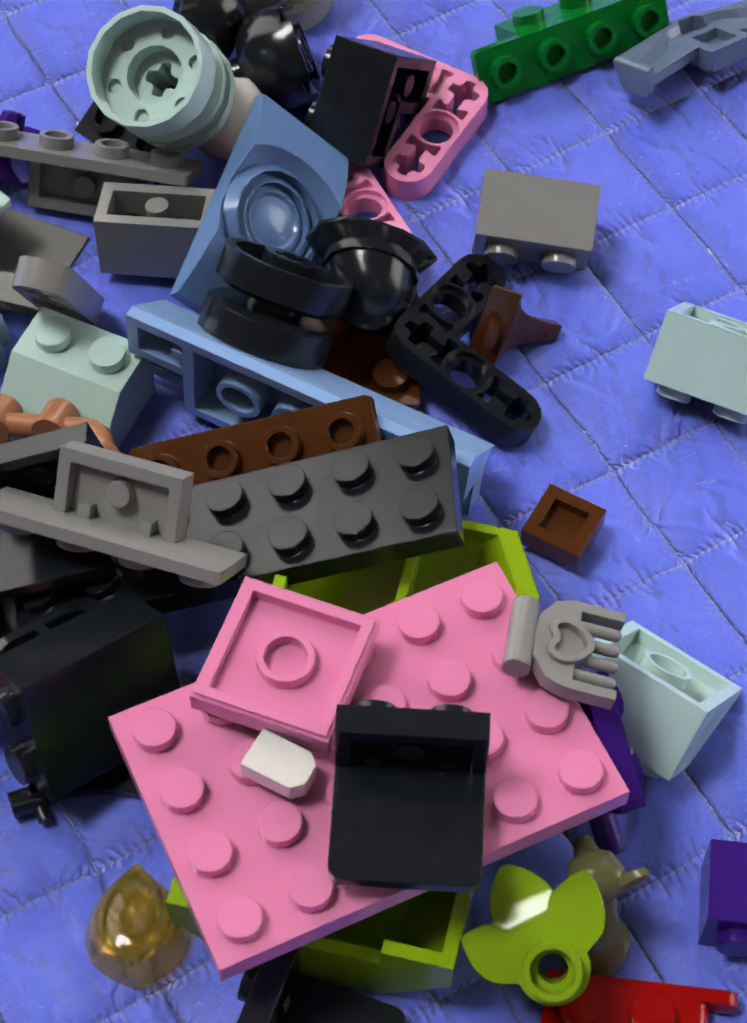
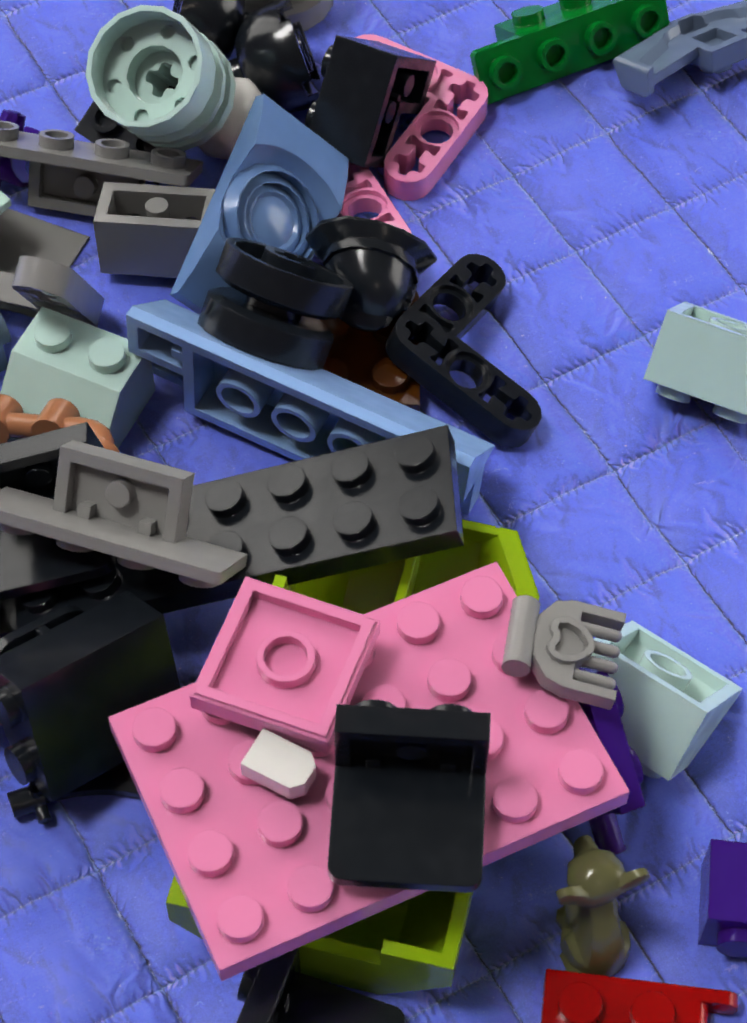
clear yellow hat [84,864,191,990] -> none
reddish brown bracket [129,395,382,485] -> none
lime plate [461,864,605,1006] -> none
reddish brown piece [470,285,562,366] -> none
light grey brick [471,168,601,274] -> none
reddish brown plate [520,484,607,570] -> none

